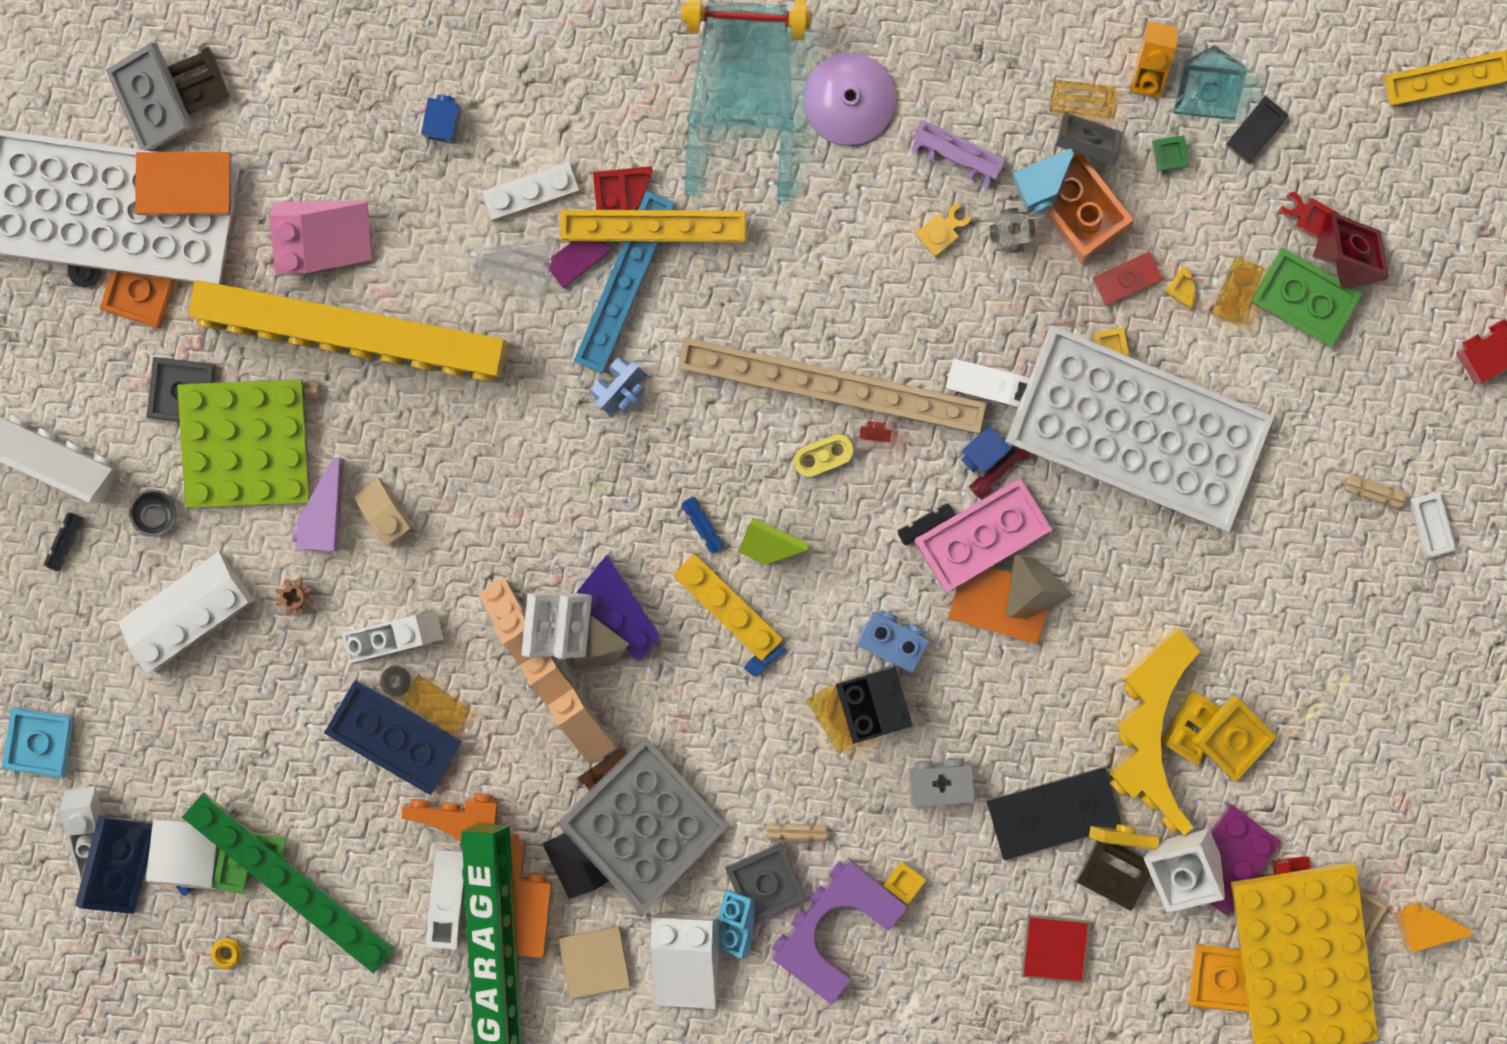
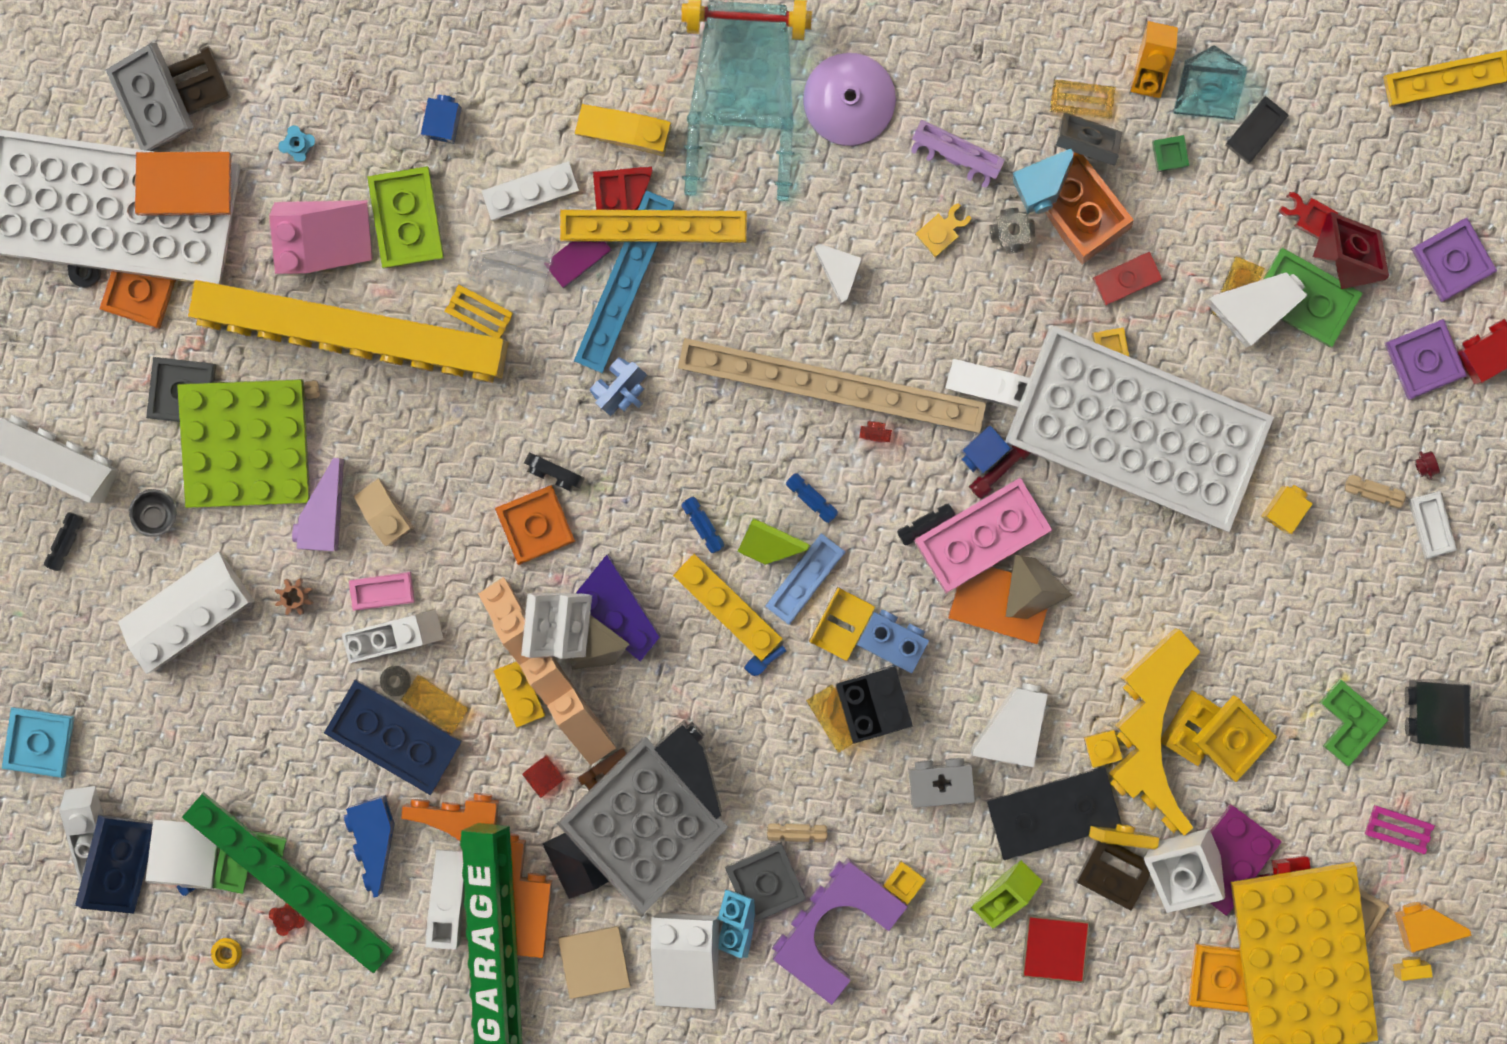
light yellow plate [794,434,853,477] -> none
yellow tile [1164,266,1196,309] -> none
none -> clear red plate [269,902,305,936]
none -> medium azure plate [278,125,315,162]
none -> blue slope [344,795,395,898]
none -> bright pink tile [349,572,415,611]
none -> lime plate [367,166,444,269]
none -> yellow tile [444,284,514,338]
none -> yellow plate [493,661,546,728]
none -> orange tile [495,485,576,565]
none -> clear red plate [522,754,566,798]
none -> black plate [524,452,585,492]
none -> yellow slope [575,104,672,157]
none -> black slope [654,720,722,820]
none -> light blue tile [765,533,845,625]
none -> blue axle [786,473,838,523]
none -> yellow piece [809,587,875,661]
none -> white slope [814,244,862,304]
none -> white slope [970,683,1048,767]
none -> lime slope [971,860,1043,929]
none -> yellow plate [1083,729,1123,768]
none -> white slope [1205,272,1307,347]
none -> yellow brick [1261,485,1313,534]
none -> bright green plate [1319,679,1388,767]
none -> dark pink tile [1364,805,1435,854]
none -> medium lavender tile [1384,319,1467,400]
none -> yellow plate [1393,956,1433,981]
none -> black slope [1405,679,1470,748]
none -> medium lavender tile [1411,218,1497,302]
none -> dark red plate [1414,451,1440,480]

